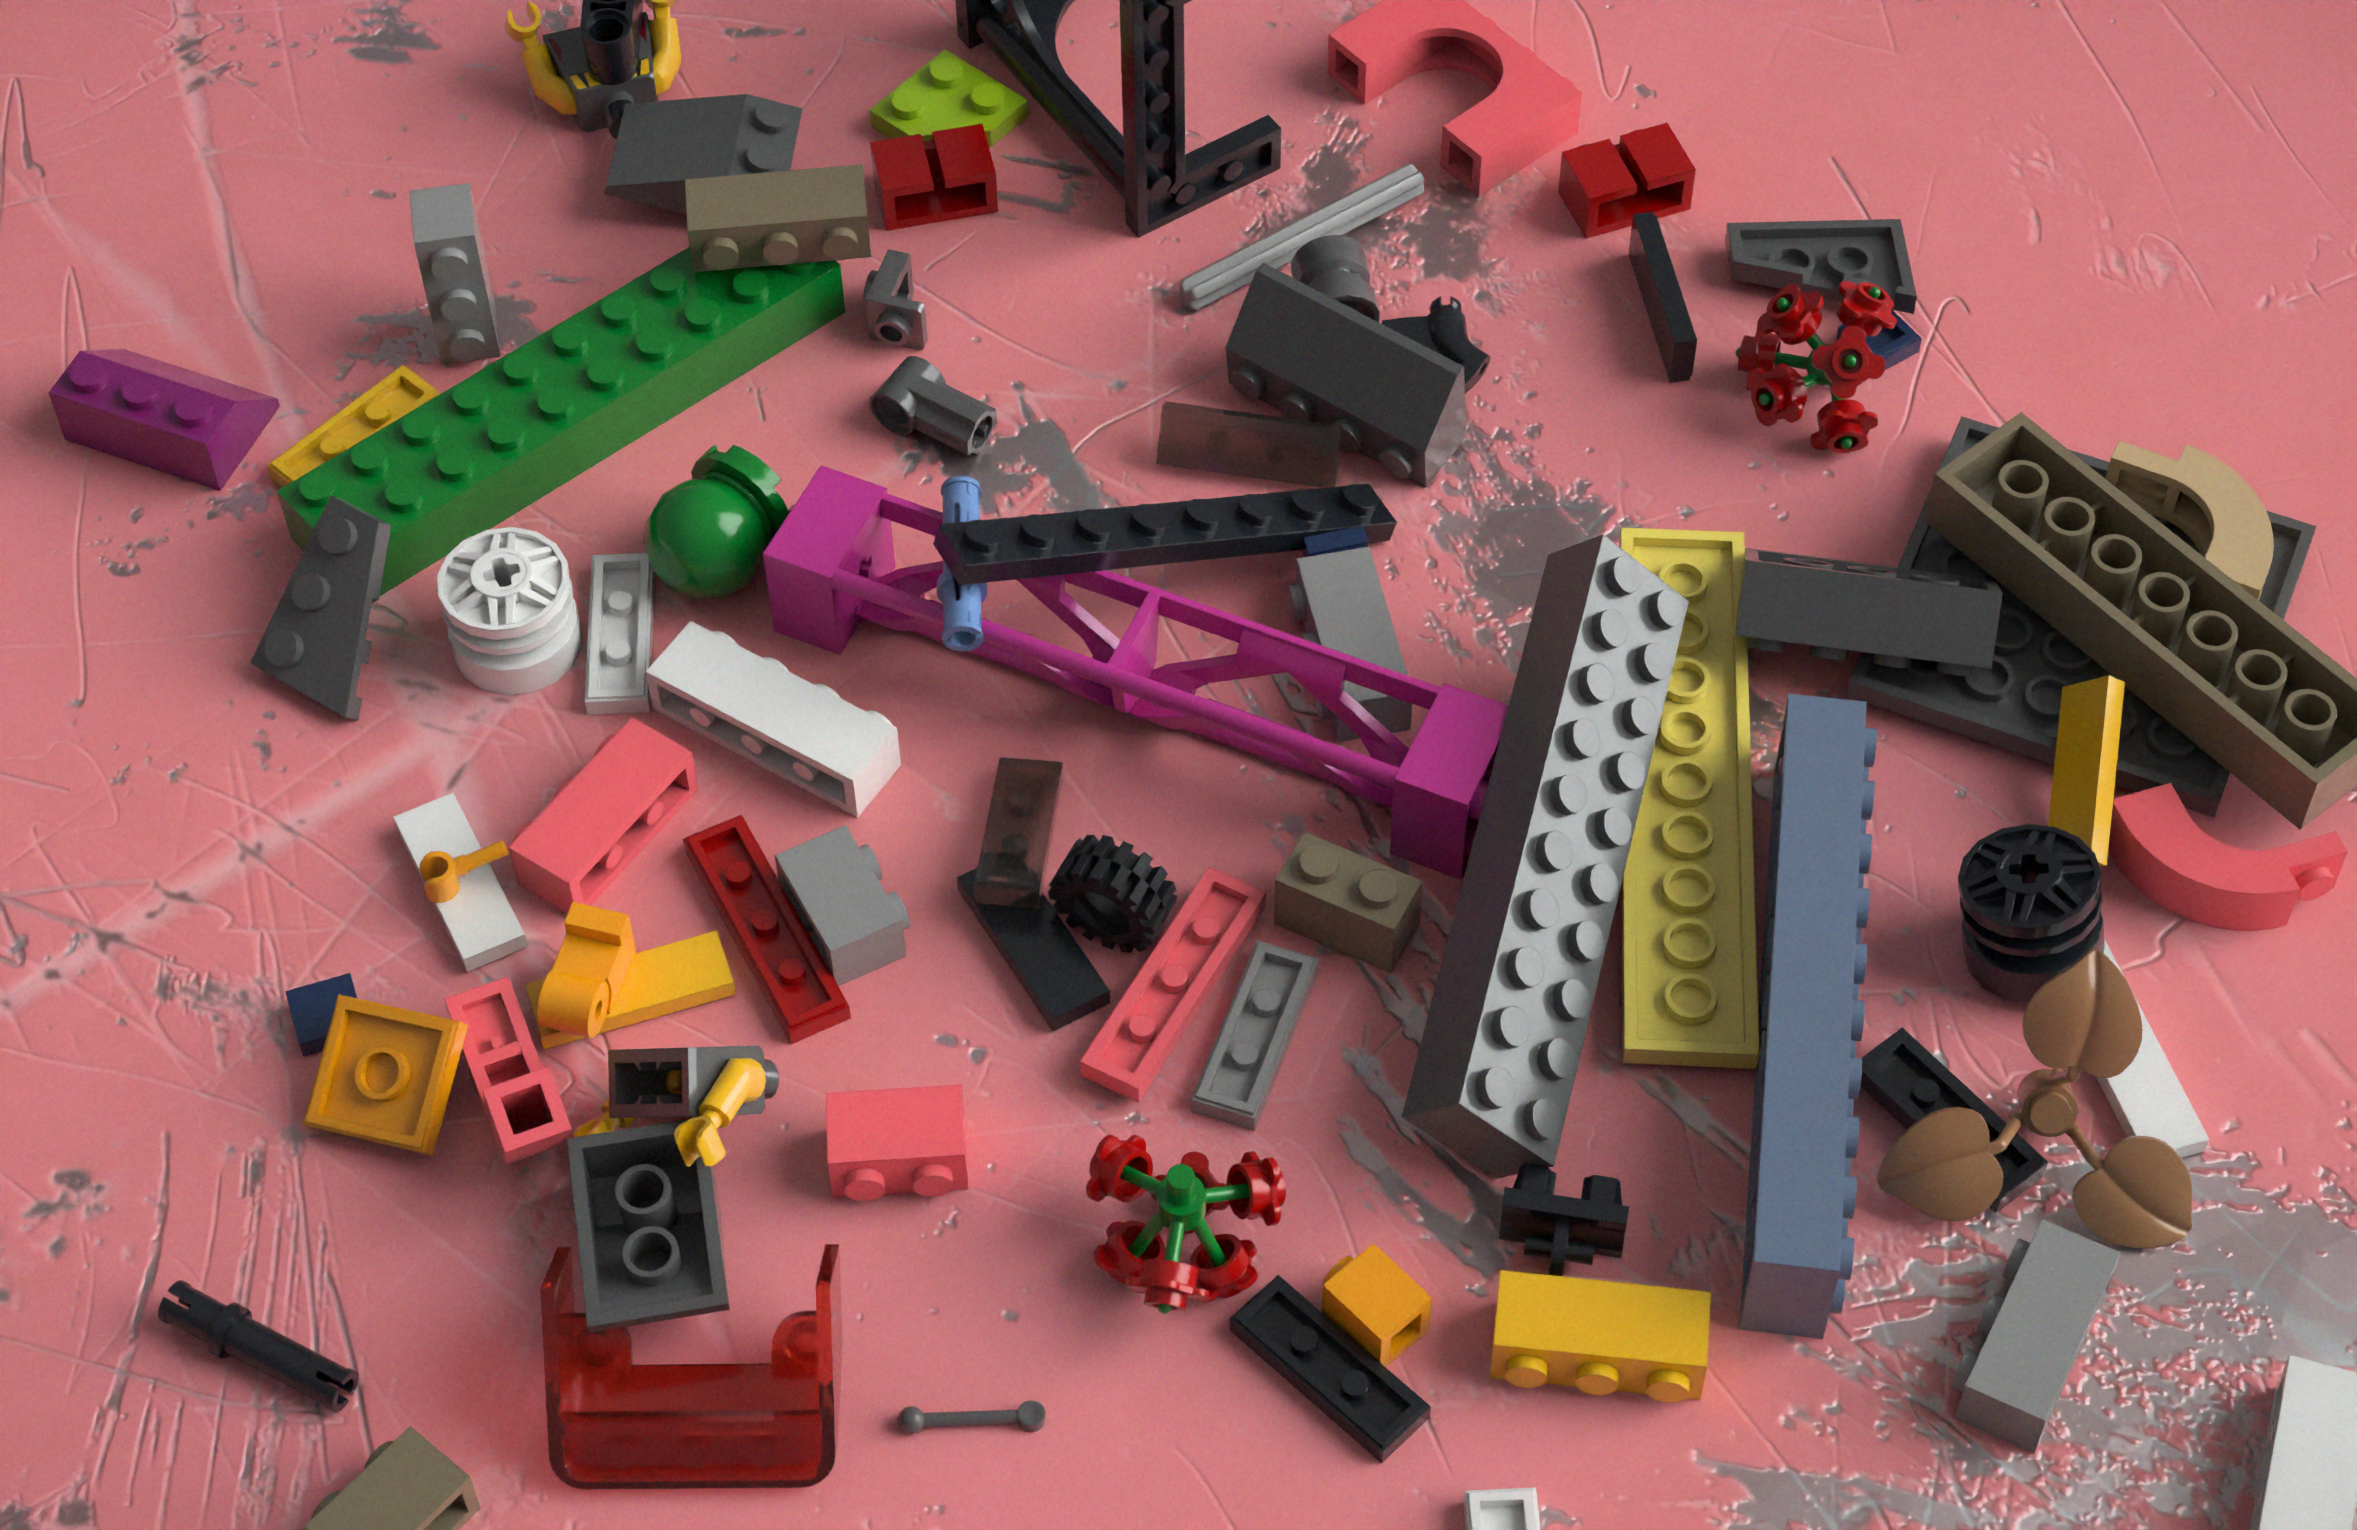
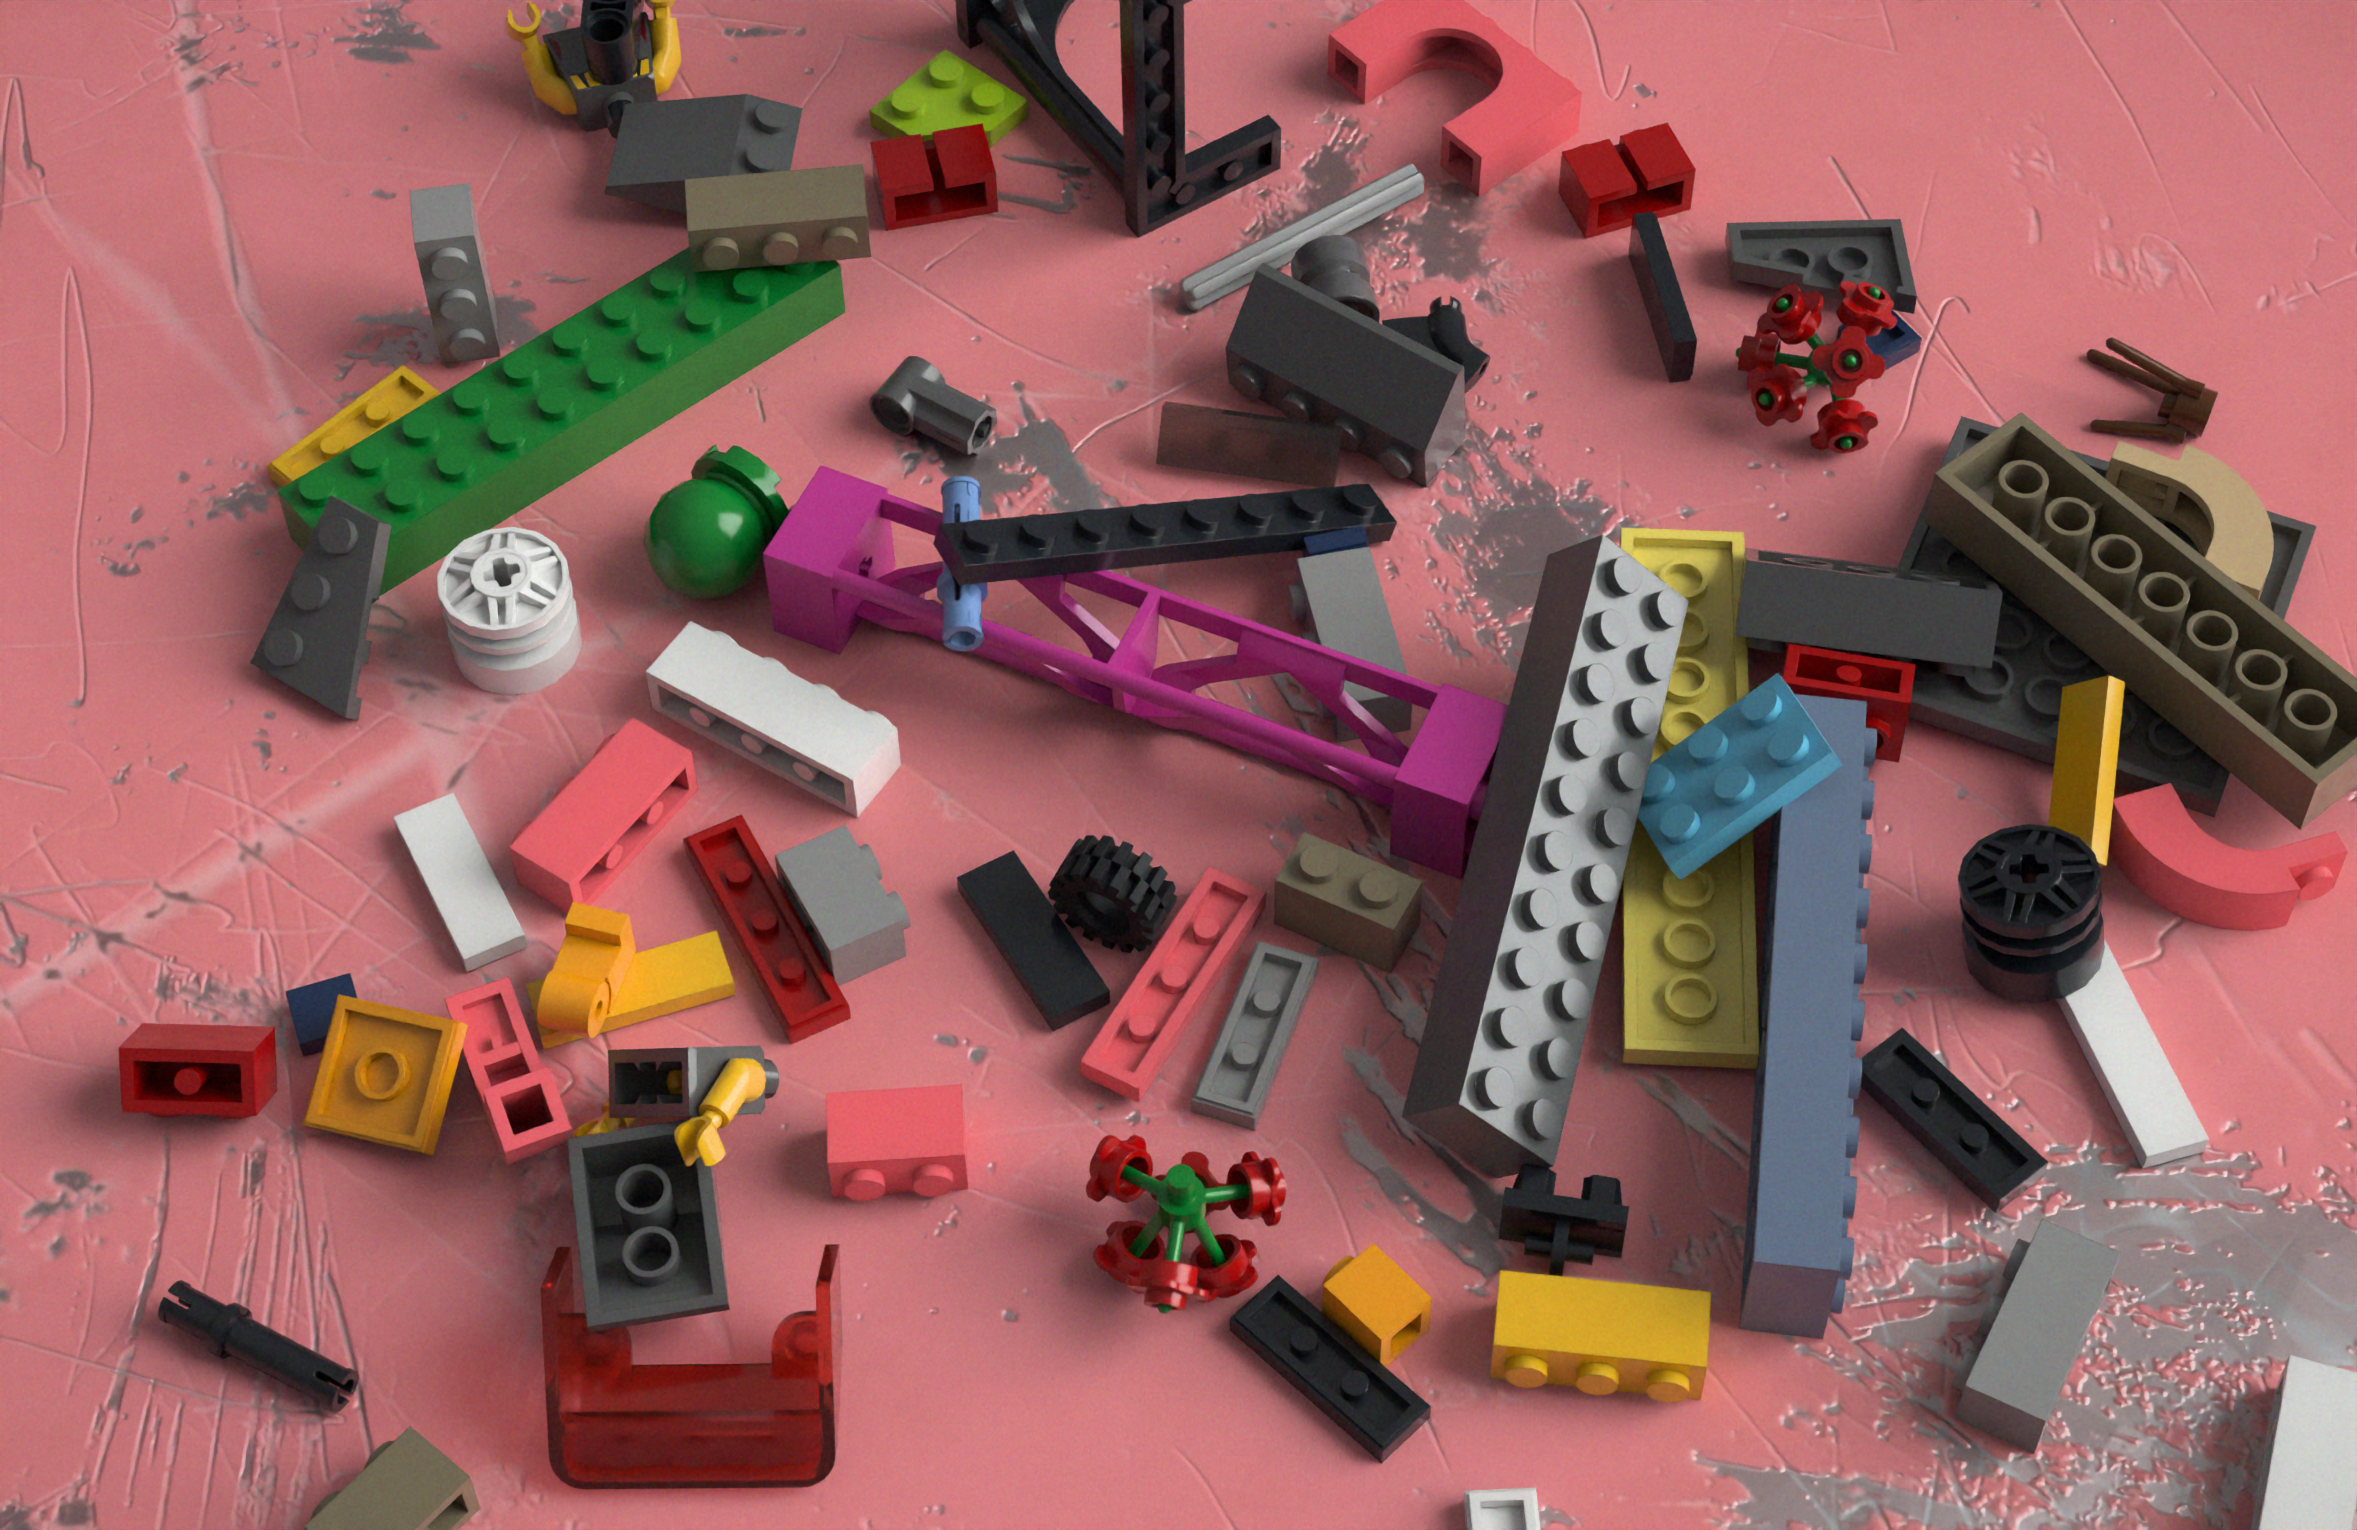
magenta slope [49,349,280,491] -> none
light orange hand [419,840,509,903] -> none
white tile [585,553,655,715] -> none
flat silver bracket [863,249,928,350] -> none
dark grey hinge [897,1400,1045,1435] -> none
clear smoke tile [974,757,1063,908] -> none
medium nougat plant [1877,948,2192,1248] -> none
none -> red brick [118,1023,278,1119]
none -> medium azure plate [1638,673,1843,881]
none -> red brick [1783,644,1916,763]
none -> reddish brown plant [2087,337,2218,444]

